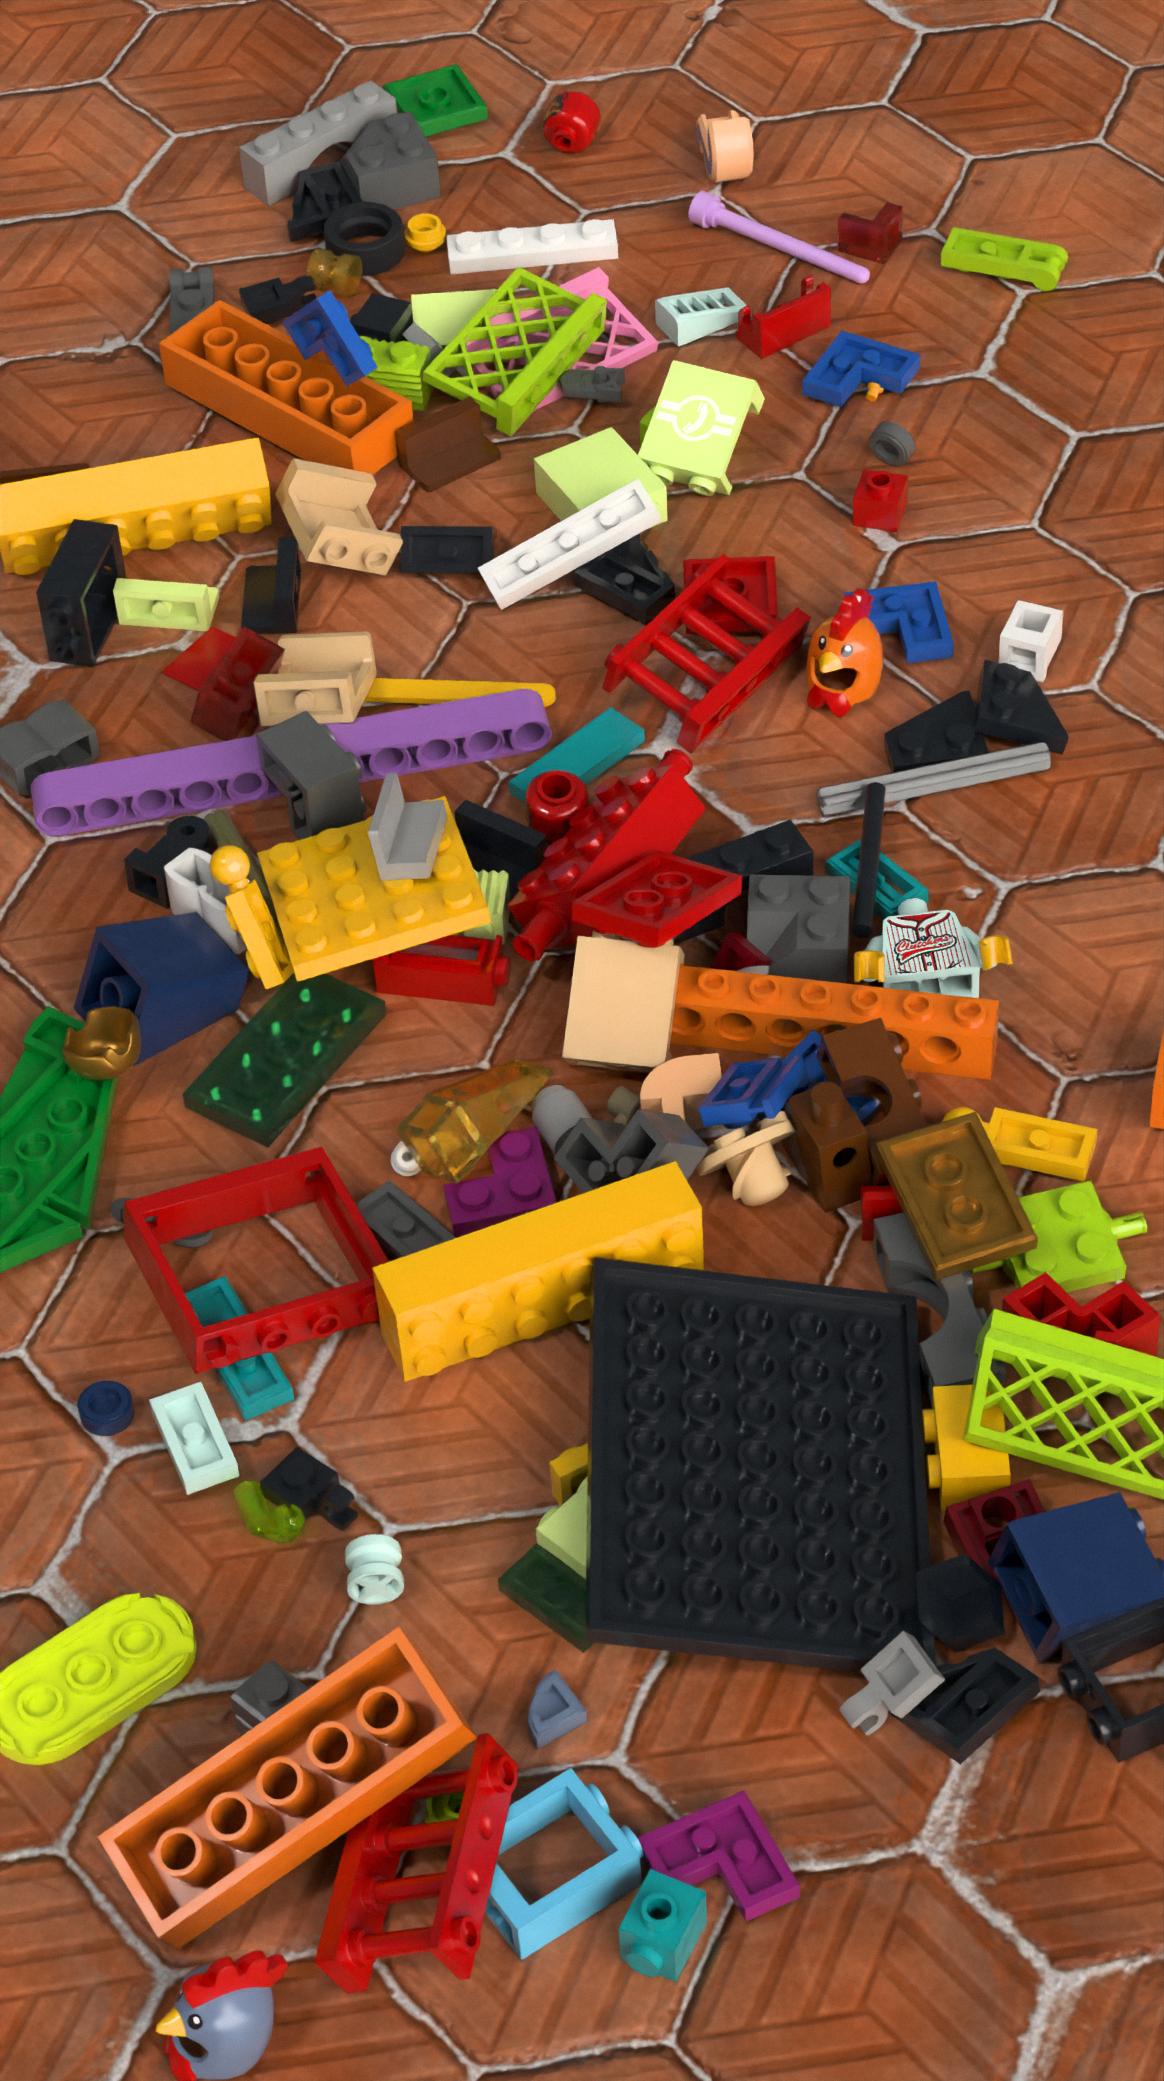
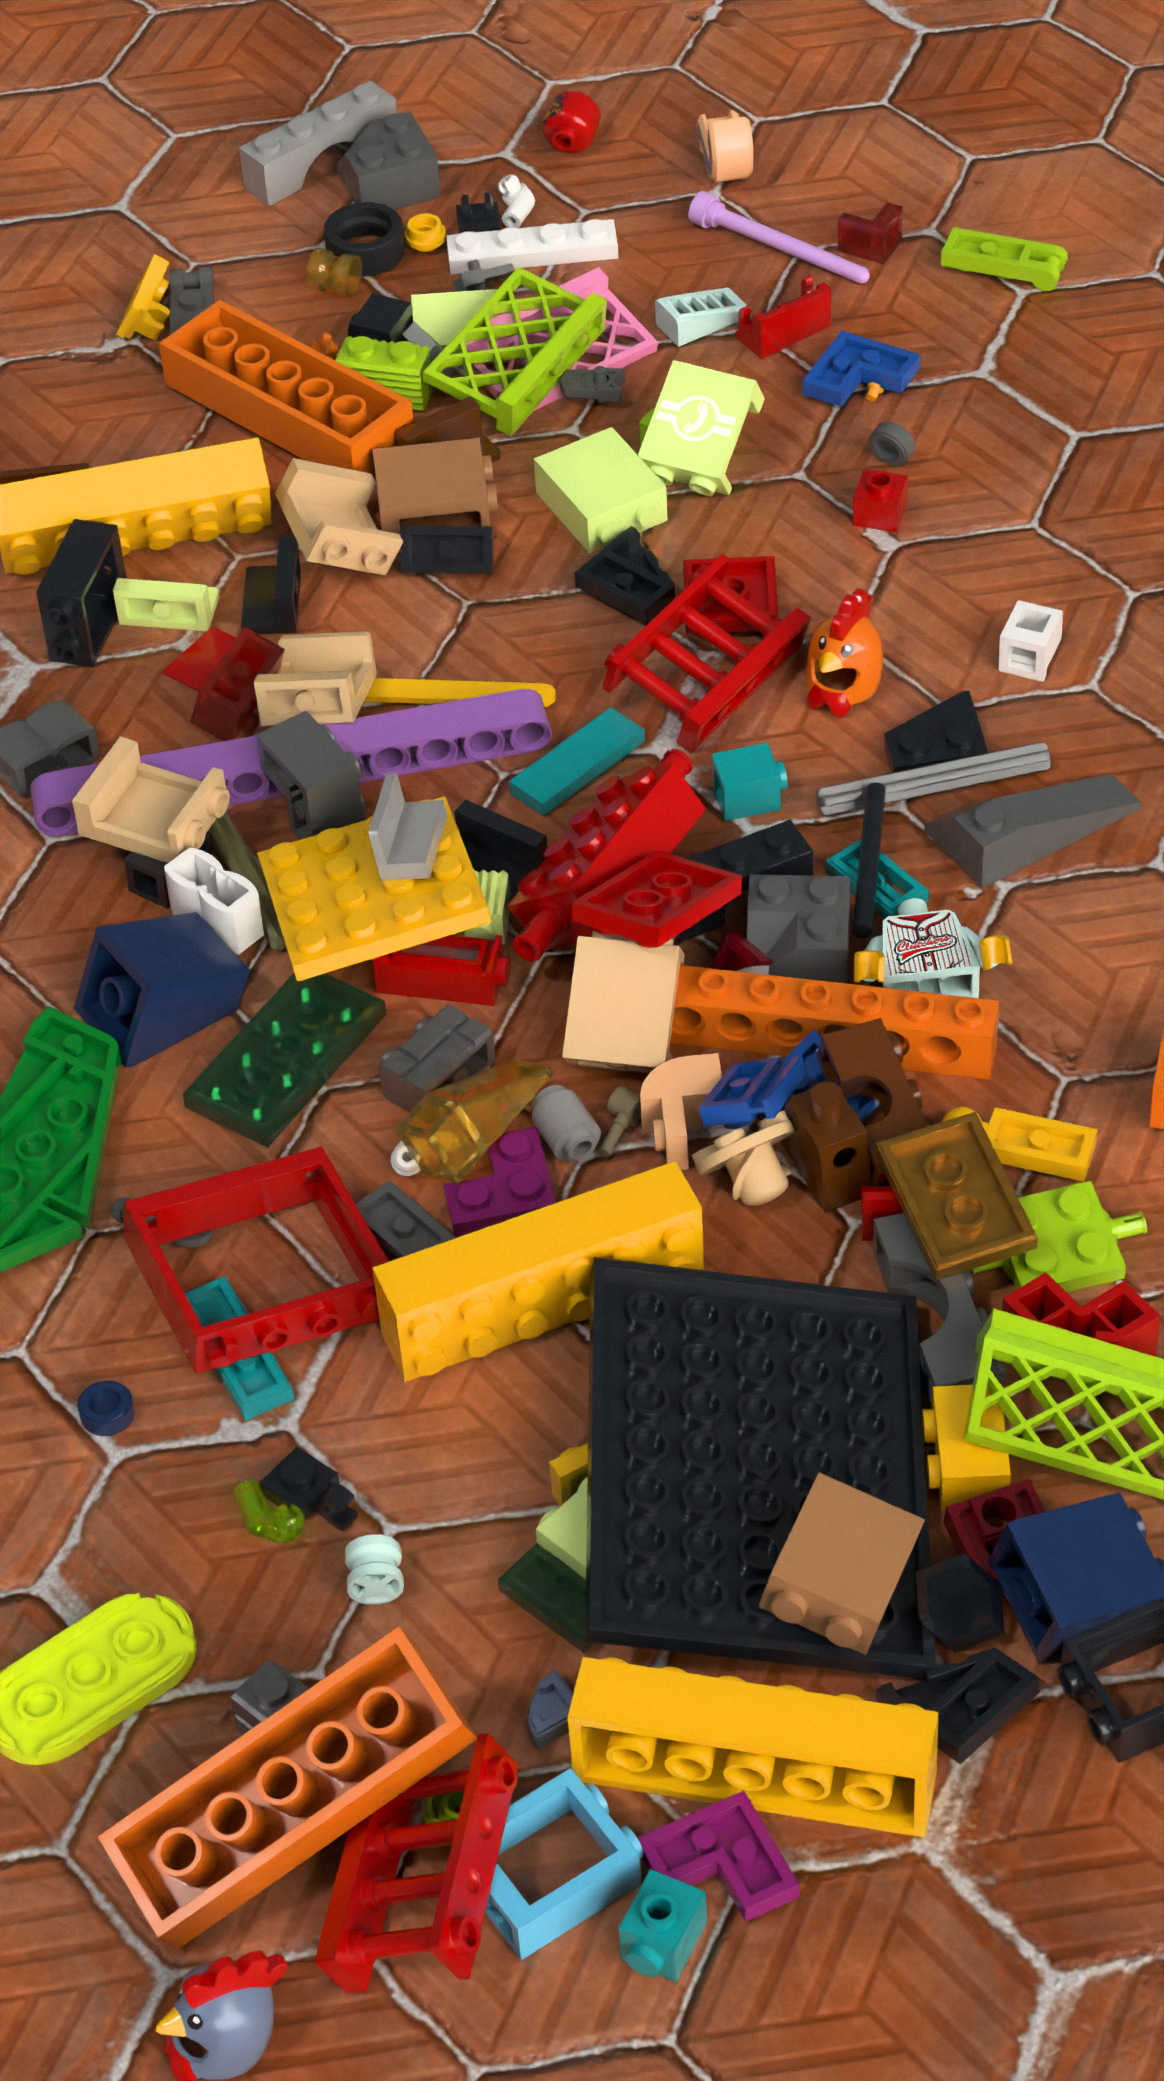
pearl gold hair [62,1006,142,1080] -> none
light aqua plate [149,1382,240,1495] -> none
yellow plate [209,845,294,990] -> none
black plate [239,275,316,324] -> none
blue plate [282,290,378,387] -> none
black wing [287,161,362,242] -> none
green plate [383,64,488,137] -> none
white plate [478,478,662,610] -> none
red head [525,770,589,842] -> none
dark grey brick [553,1109,709,1193] -> none
light grey plate [839,1631,945,1735] -> none
blue plate [844,581,953,663] -> none
black wing [974,660,1069,755] -> none
none -> tan panel [72,736,230,863]
none -> yellow plate [116,254,170,340]
none -> medium nougat panel [373,438,498,536]
none -> flat silver brick [379,1004,496,1123]
none -> dark grey piece [452,260,515,292]
none -> black tile [456,193,500,234]
none -> white arm [498,174,535,228]
none -> yellow brick [567,1657,939,1838]
none -> teal brick [711,743,788,821]
none -> medium nougat brick [758,1472,925,1655]
none -> dark grey wedge [924,774,1141,889]

